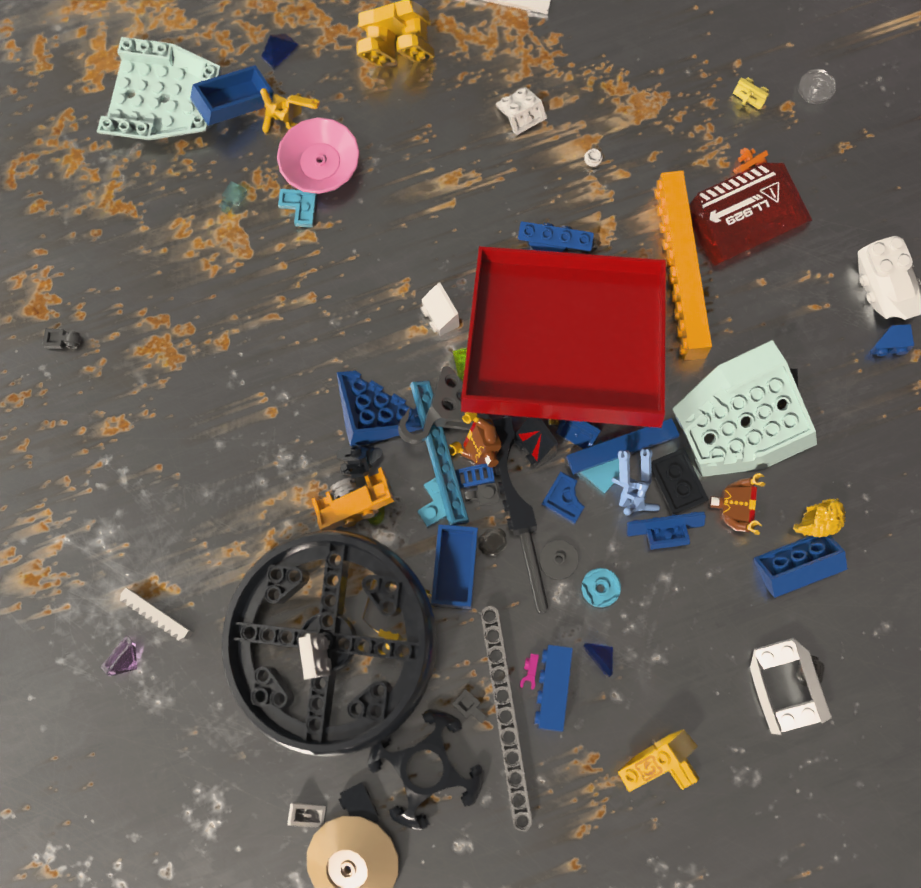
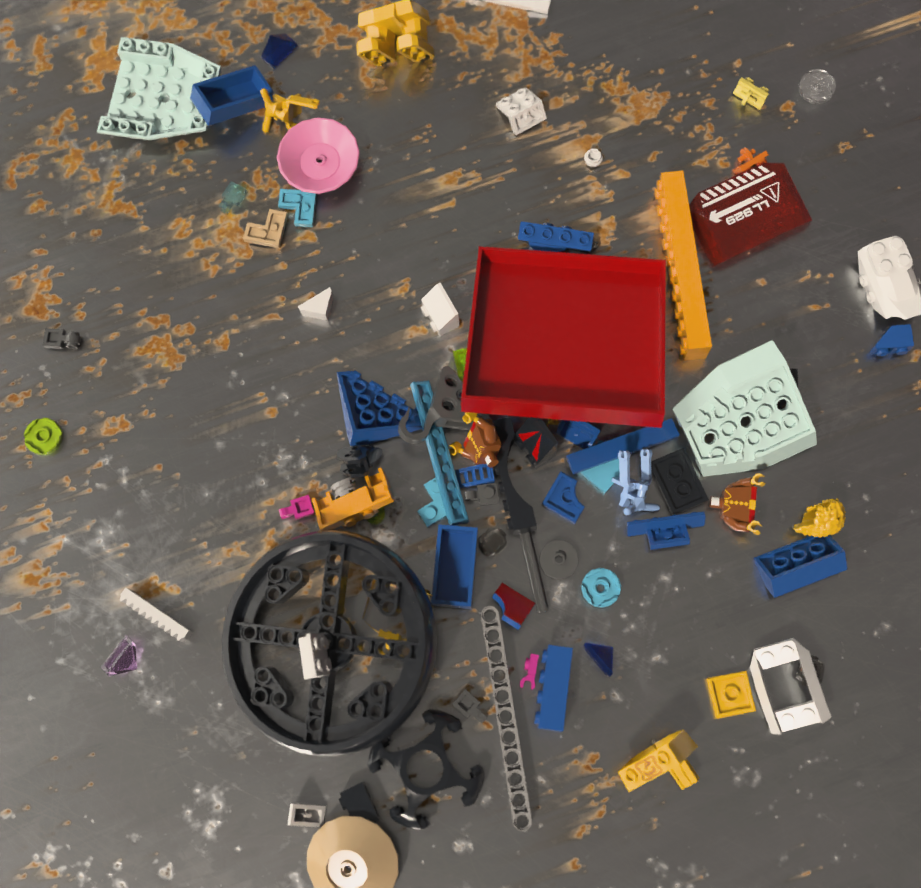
none -> lime tile [24,418,63,455]
none -> tan plate [243,209,288,248]
none -> dark pink plate [279,495,315,520]
none -> white slope [298,287,334,321]
none -> red tile [492,583,535,630]
none -> yellow tile [706,671,756,719]

